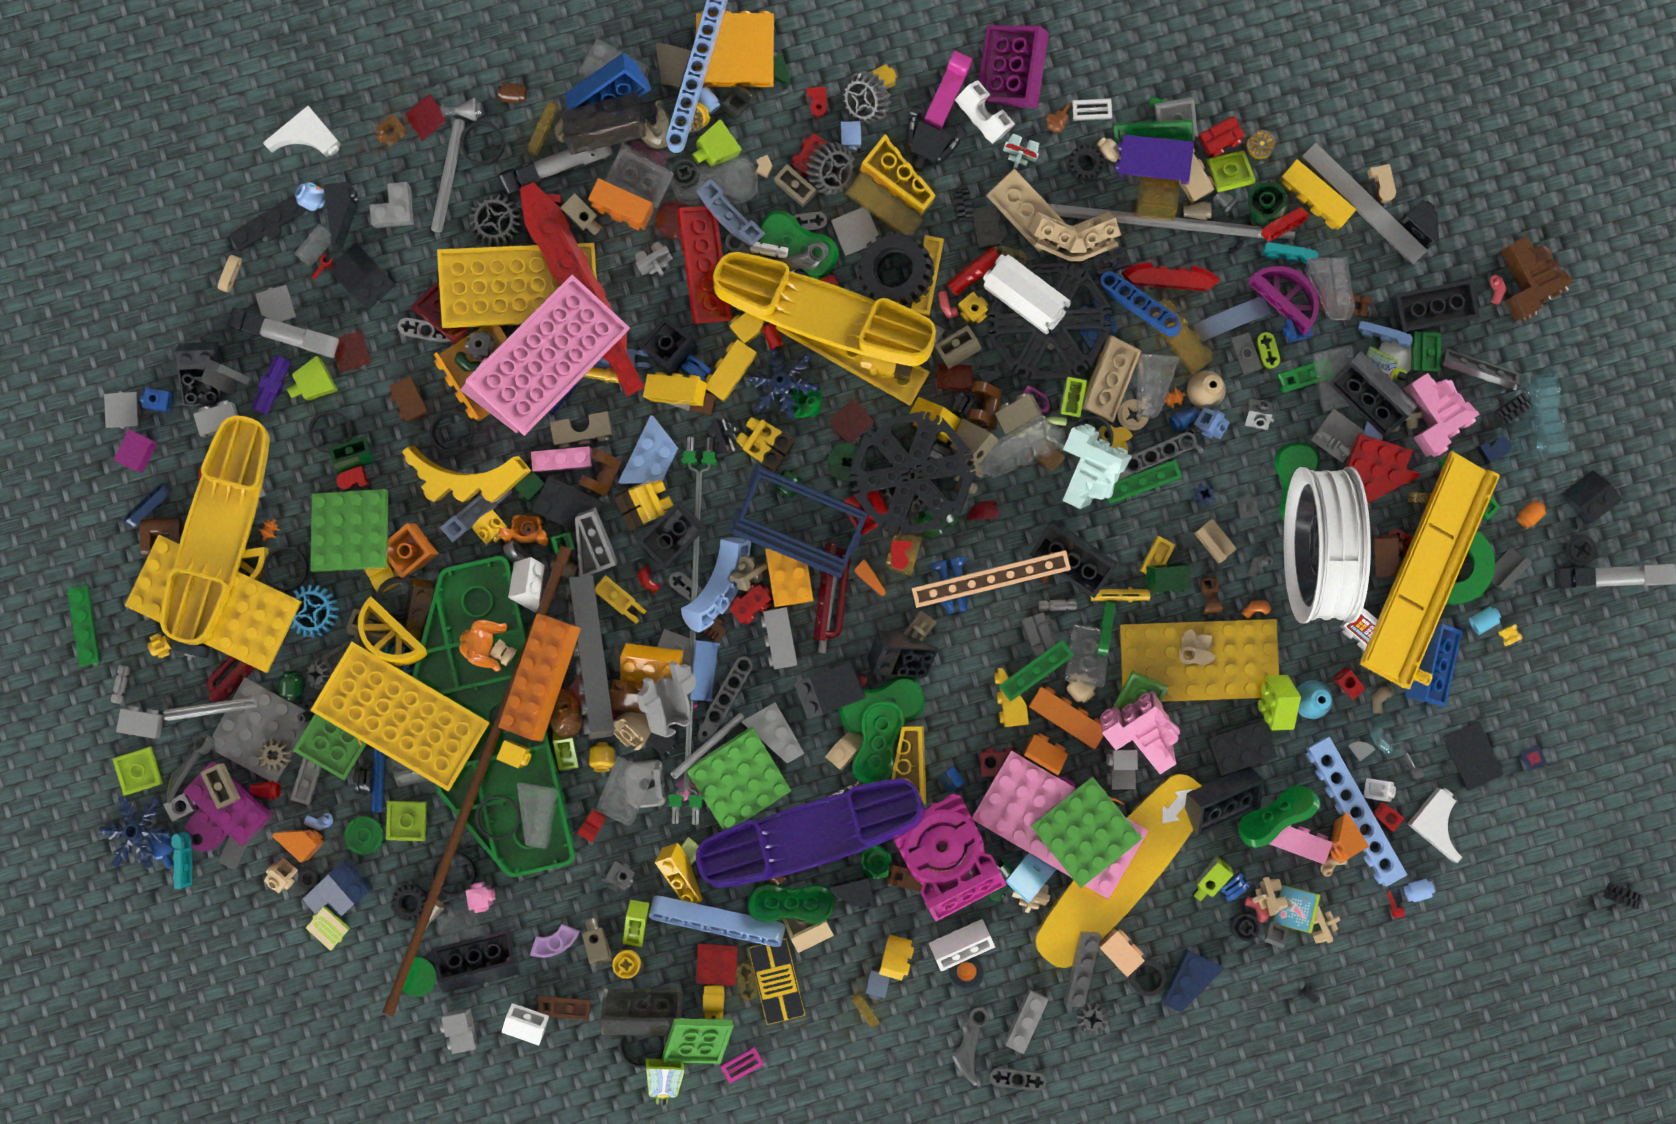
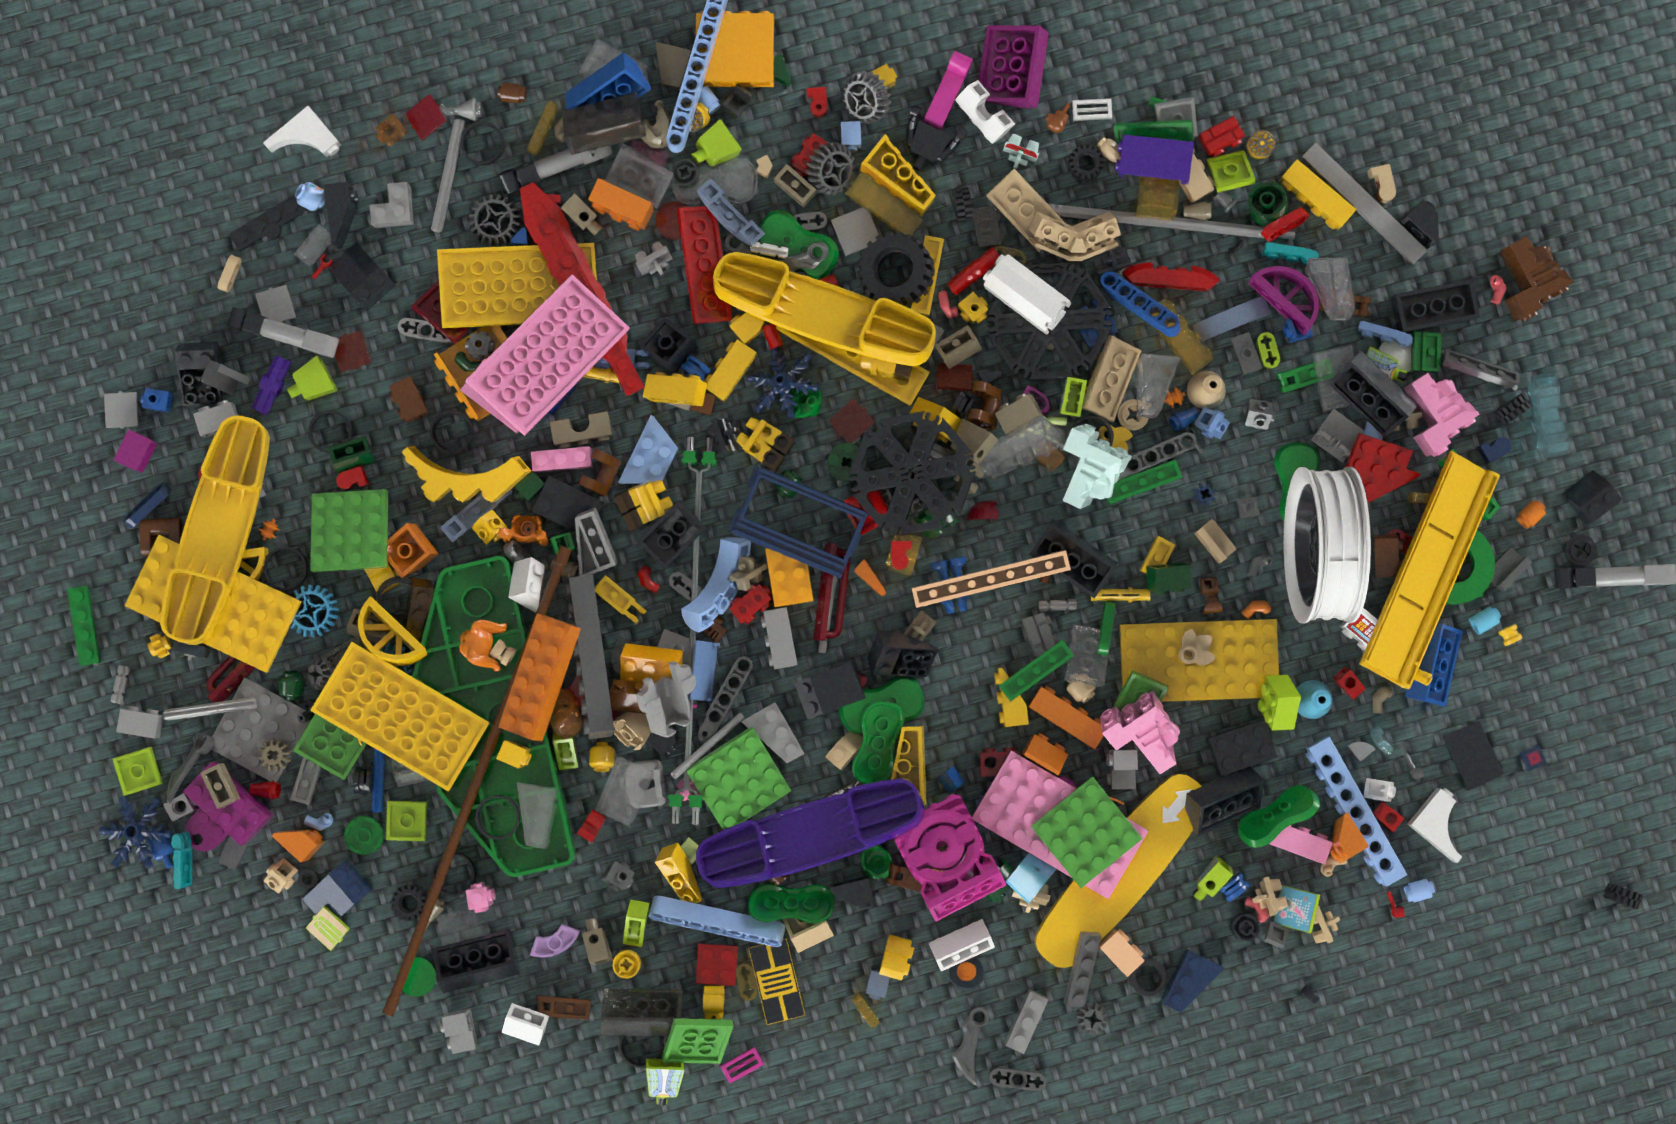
none -> blue slope [511,227,530,246]

